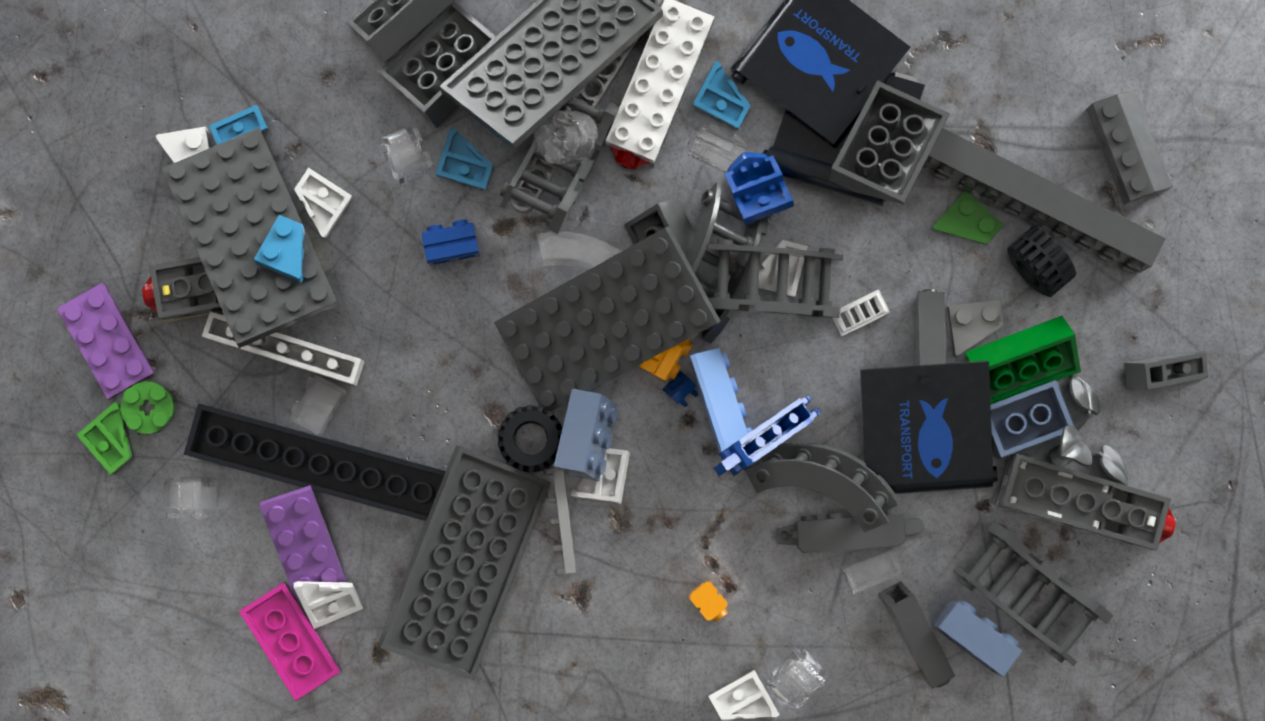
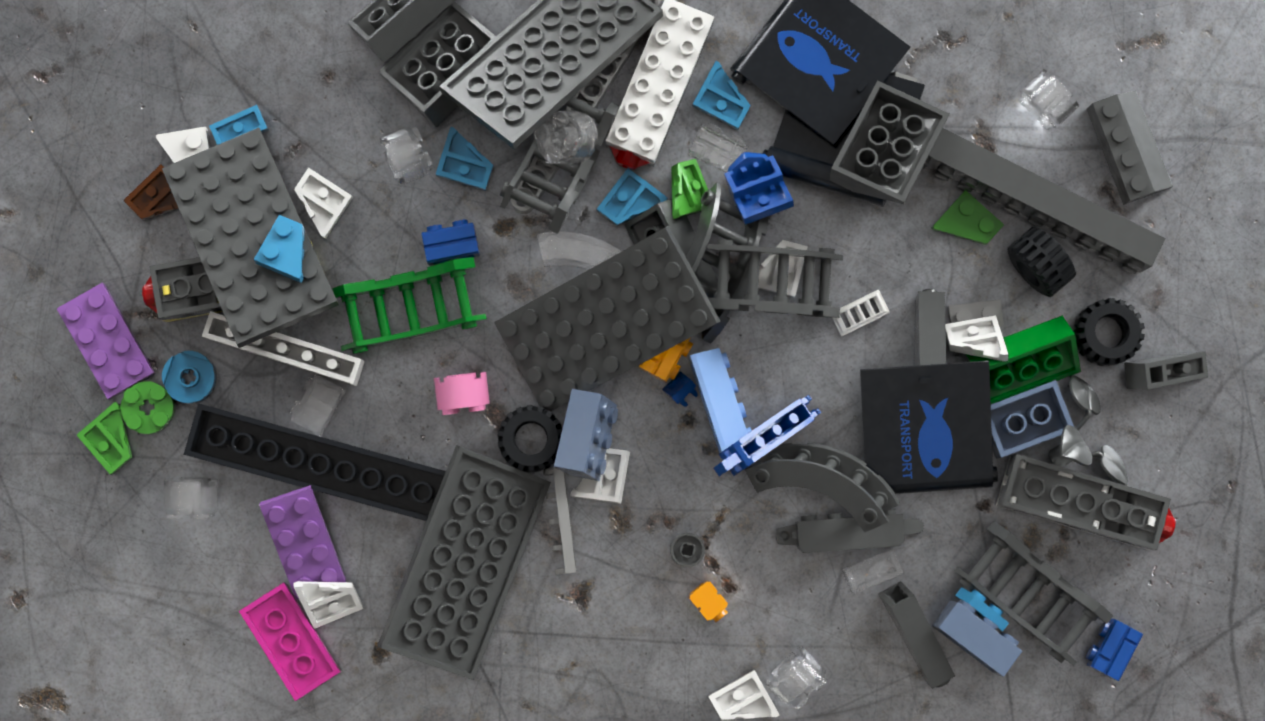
none -> reddish brown wing [123,164,179,220]
none -> dark azure plate [162,351,216,404]
none -> green fence [331,257,487,354]
none -> bright pink brick [434,372,490,415]
none -> dark azure wing [596,168,668,226]
none -> dark grey wheel [670,533,705,567]
none -> bright green wing [671,159,708,219]
none -> white wing [945,315,1008,361]
none -> dark azure plate [955,587,1009,631]
none -> clear brick [1019,69,1079,130]
none -> black tyre [1073,298,1145,366]
none -> blue brick [1086,618,1143,681]

